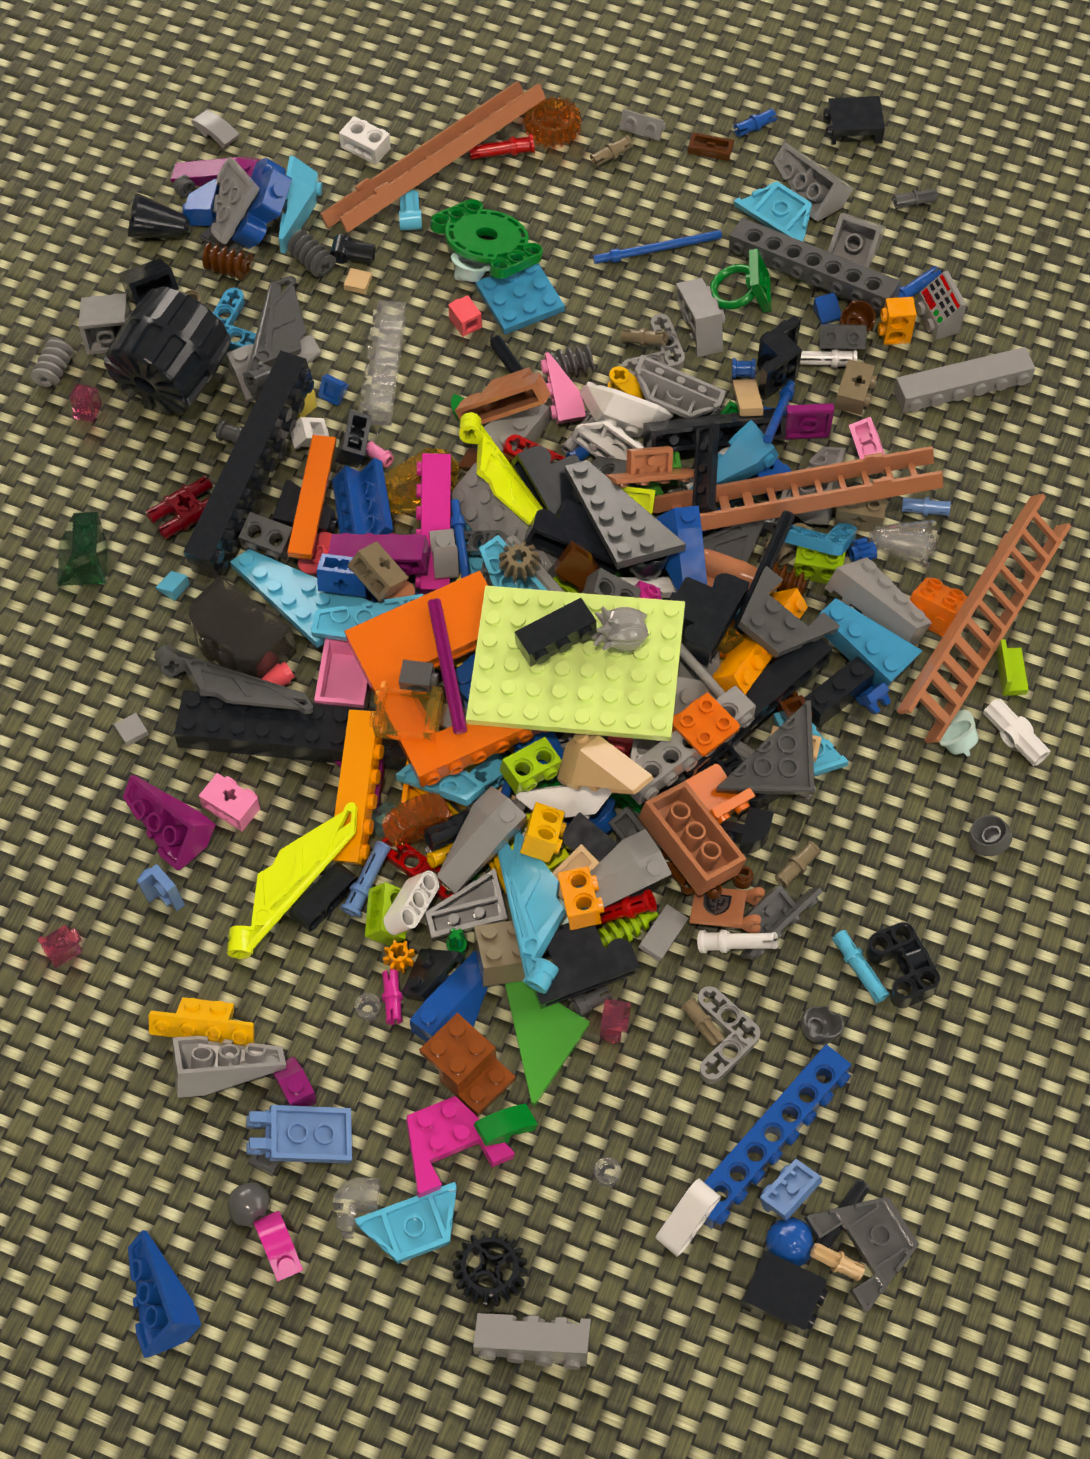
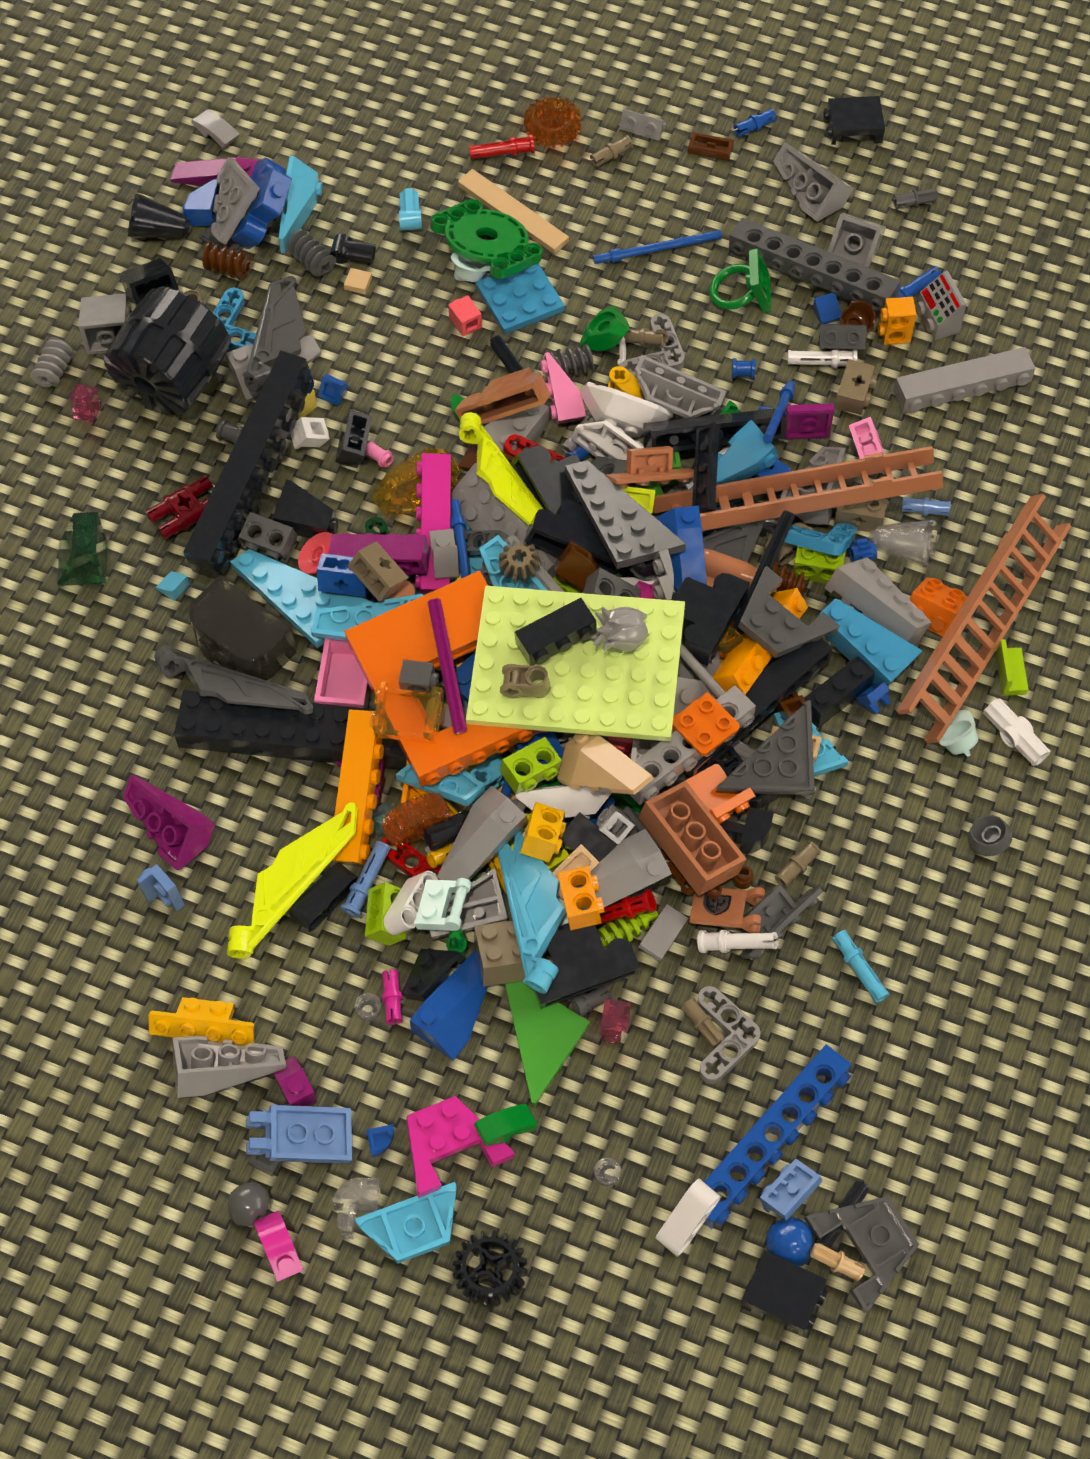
clear pink brick [38,924,82,969] -> none
light grey tile [114,713,149,746] -> none
blue wedge [128,1230,201,1358] -> none
dark grey bush [173,175,195,198] -> none
bright pink brick [199,773,260,831] -> none
coral cone [261,661,296,686] -> none
orange tile [287,435,336,559] -> none
nougat ladder [320,81,546,233] -> none
blue slope [332,458,393,535] -> none
white brick [339,116,391,165] -> none
clear brick [359,300,407,426] -> none
light orange gear [383,940,415,974] -> none
dark orange bracket [419,1013,516,1117] -> none
light grey wedge [473,1313,591,1370] -> none
light grey wedge [676,278,725,357] -> none
tan tile [732,379,763,417] -> none
medium azure wing [734,181,812,242] -> none
black bracket [757,315,802,401] -> none
dark grey hair [800,1006,844,1045] -> none
black beam [865,922,940,1008] -> none
none -> blue tile [367,1124,394,1158]
none -> light aqua plate [414,878,472,931]
none -> tan tile [458,169,569,254]
none -> dark tan piece [500,664,551,698]
none -> green hat [580,305,630,366]
none -> light grey brick [596,804,635,845]
none -> light grey slope [652,549,674,600]

